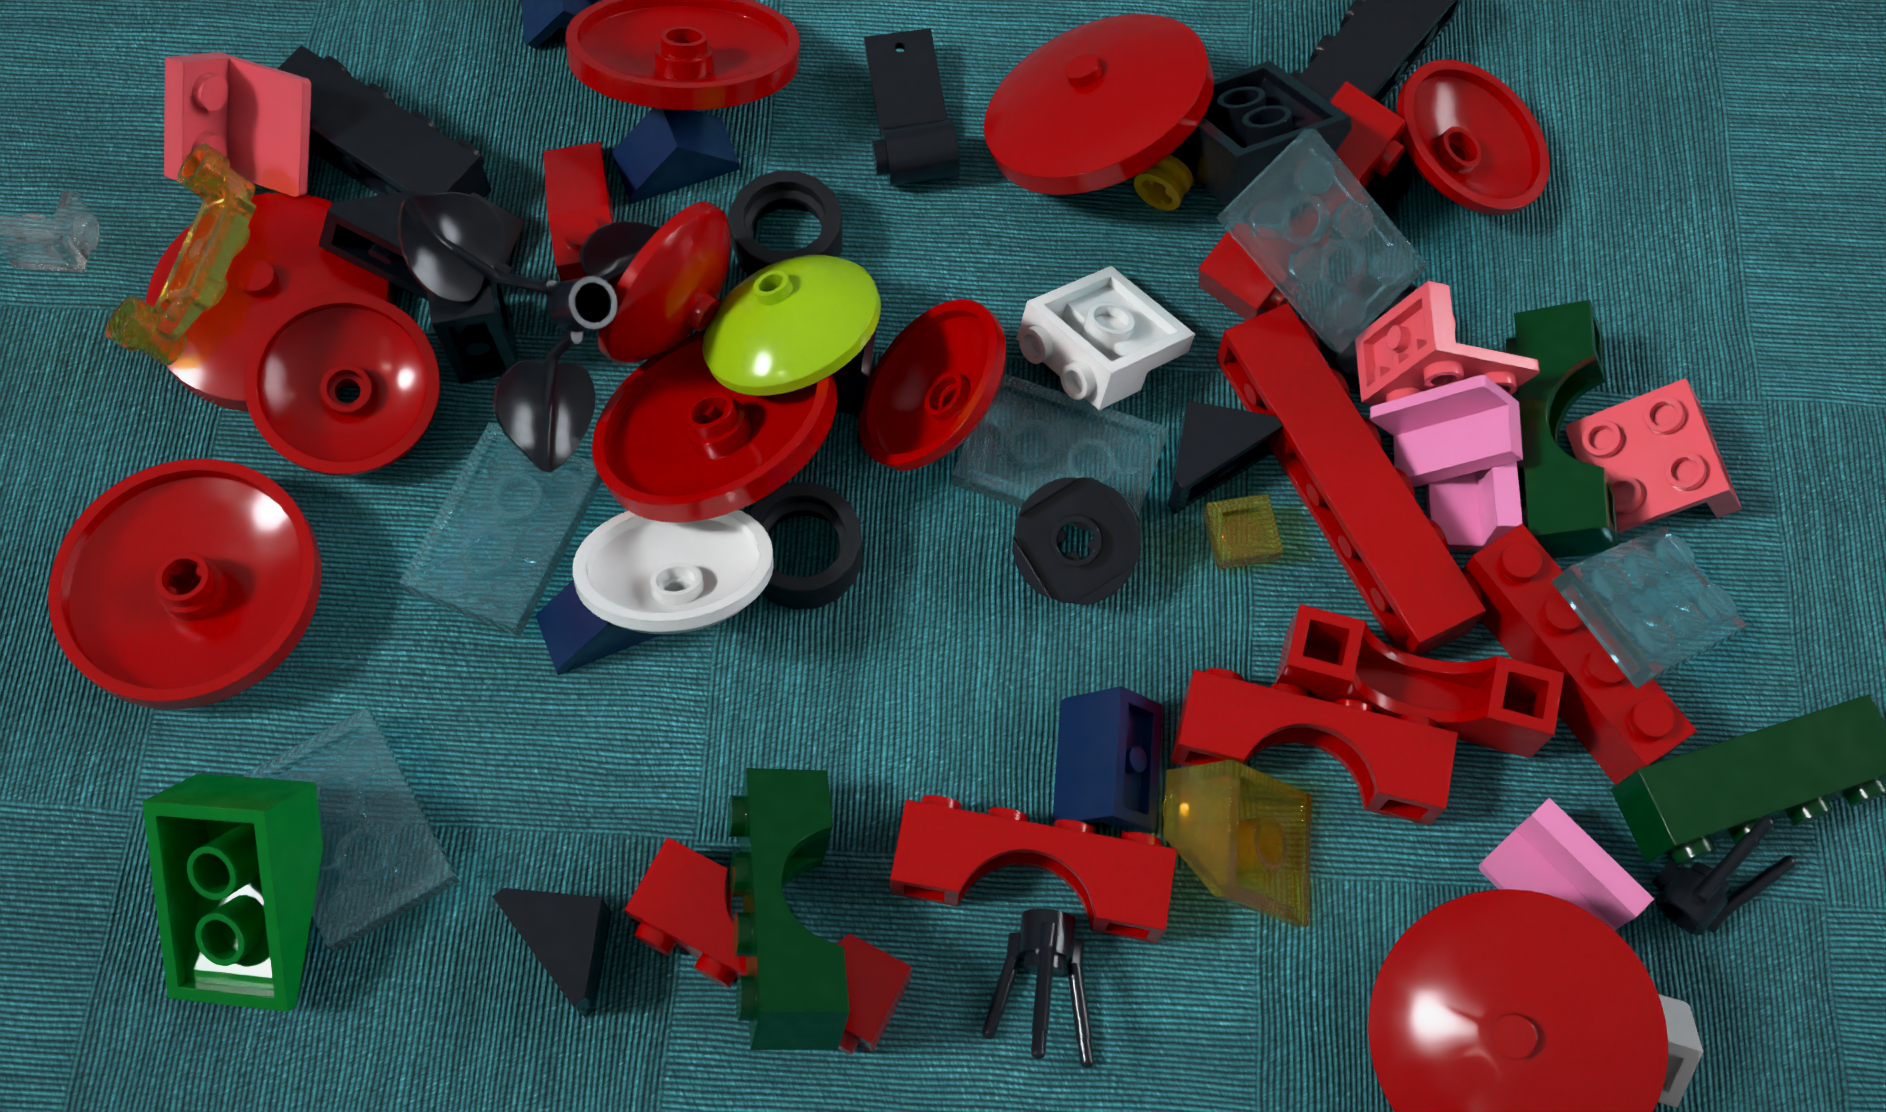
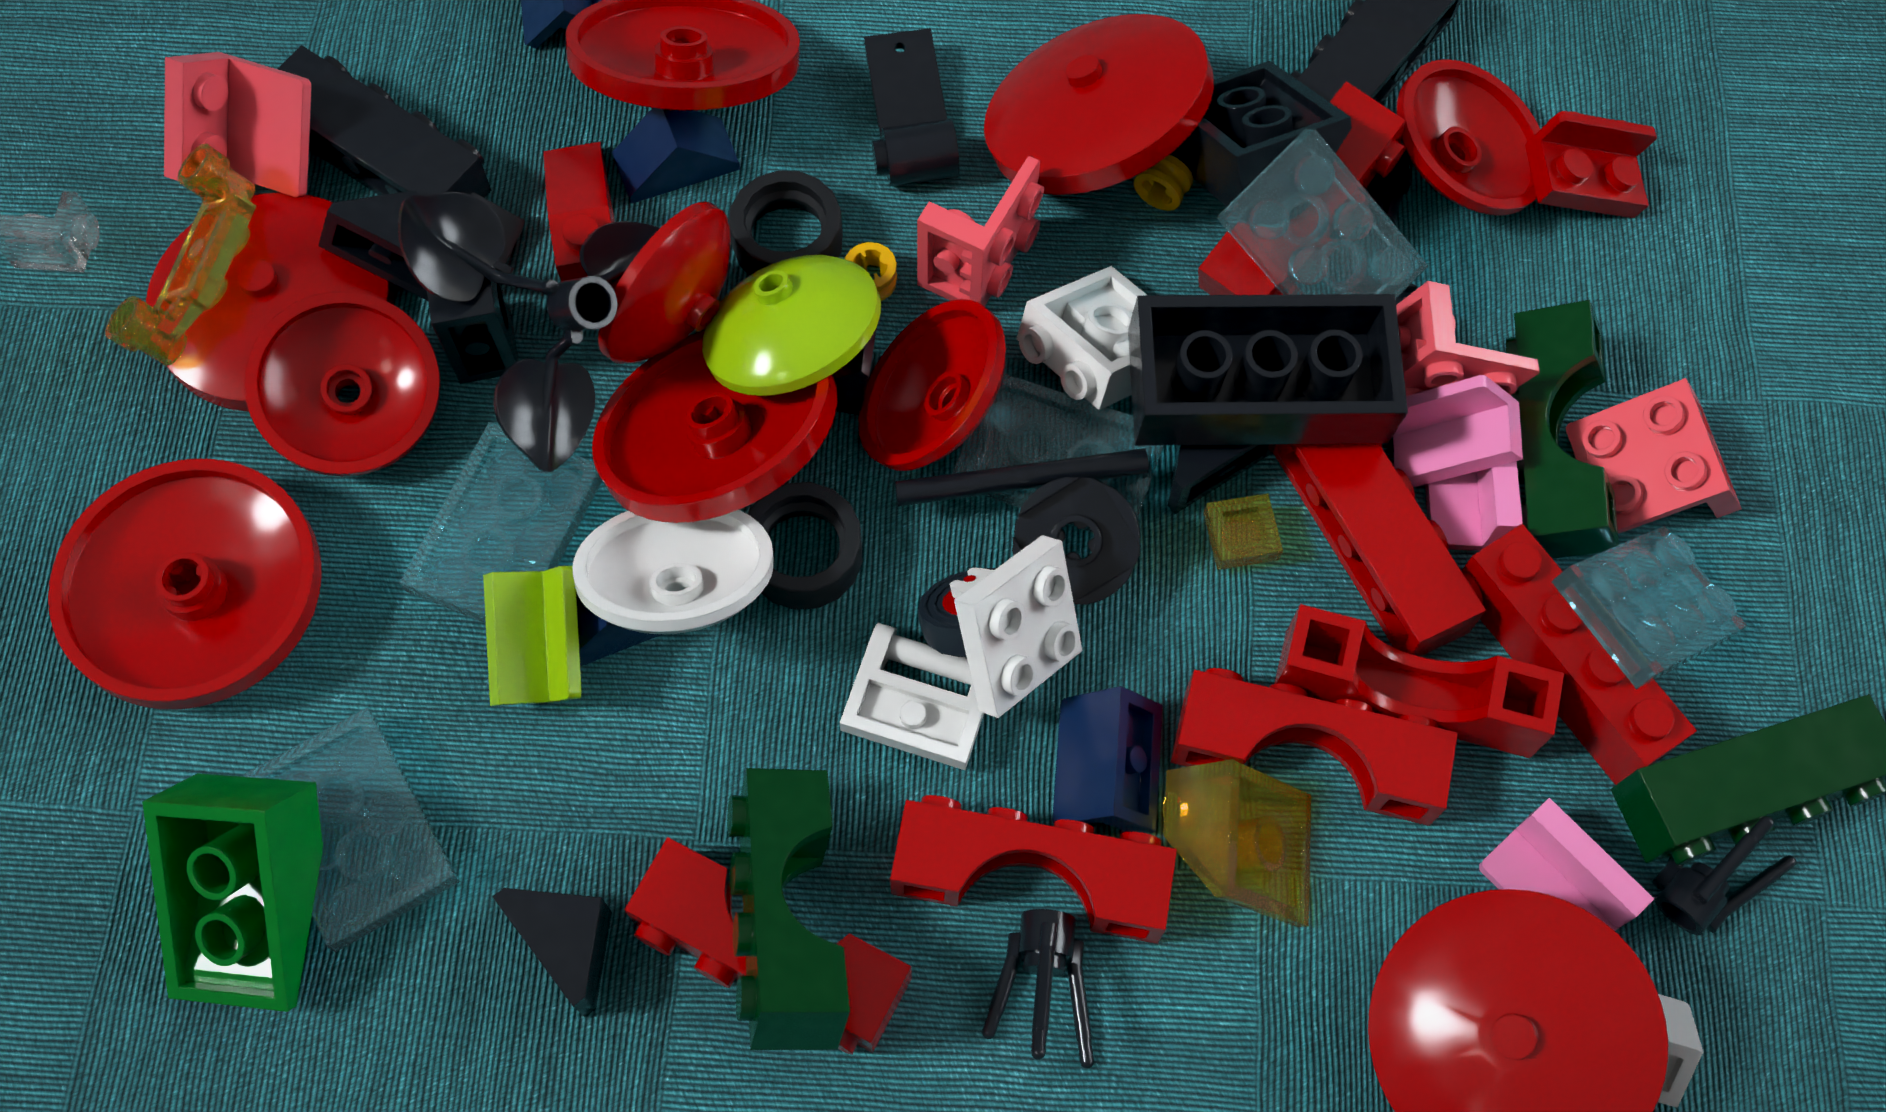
none -> lime panel [483,566,582,706]
none -> white plate [840,623,984,770]
none -> yellow bush [845,242,897,301]
none -> black bar [895,448,1149,506]
none -> coral bracket [917,156,1044,306]
none -> white plate [918,535,1083,718]
none -> black brick [1128,294,1408,446]
none -> red bracket [1525,111,1657,218]

